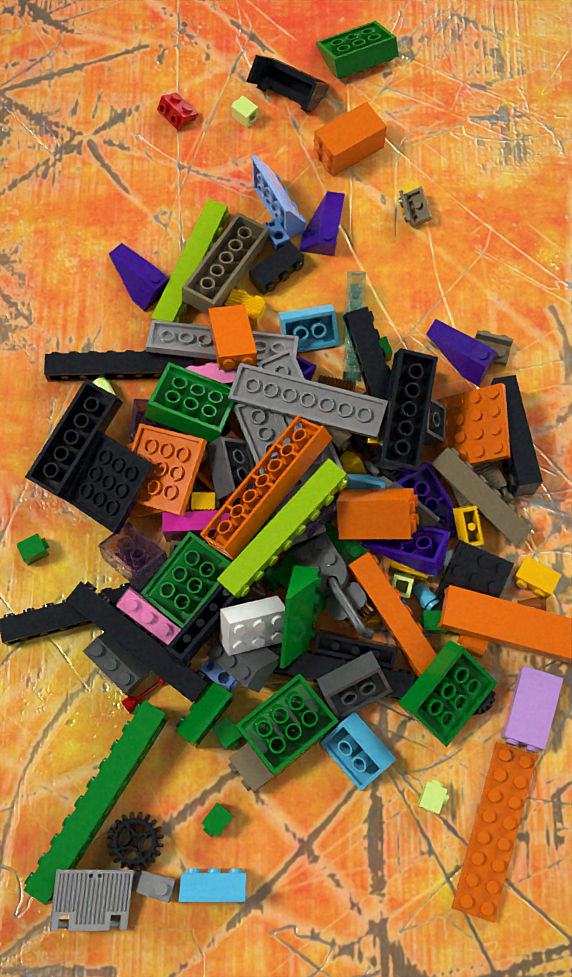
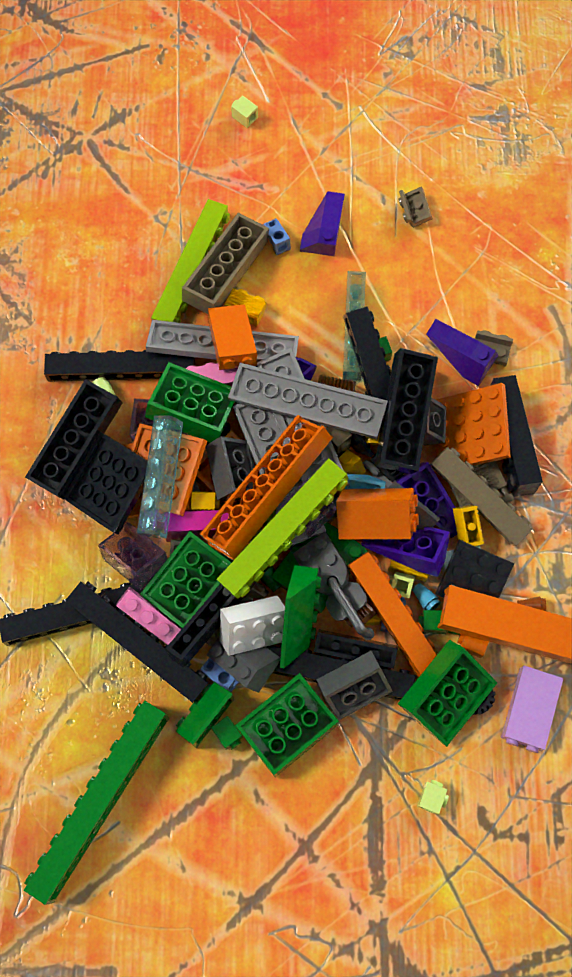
green brick [16,533,50,565] -> none
light grey window [49,869,134,931] -> none
dark grey slope [83,632,153,696] -> none
black gear [107,812,164,871] -> none
dark purple wedge [109,243,169,312] -> none
red hinge [121,677,166,714] -> none
light grey slope [132,869,177,903] -> none
red bracket [157,93,198,131] -> none
medium azure slope [179,868,247,902] -> none
green brick [201,803,234,838] -> none
dark tan brick [228,742,274,793] -> none
black windscreen [246,55,330,113] -> none
black brick [249,241,304,295] -> none
light blue slope [251,155,306,239] -> none
medium azure slope [278,304,339,353] -> none
orange brick [313,102,387,176] -> none
green slope [316,21,399,79] -> none
medium azure slope [320,712,396,791] -> none
orange plate [451,742,537,923] -> none
yellow brick [512,556,562,599] -> none
none -> clear light blue brick [137,416,183,538]

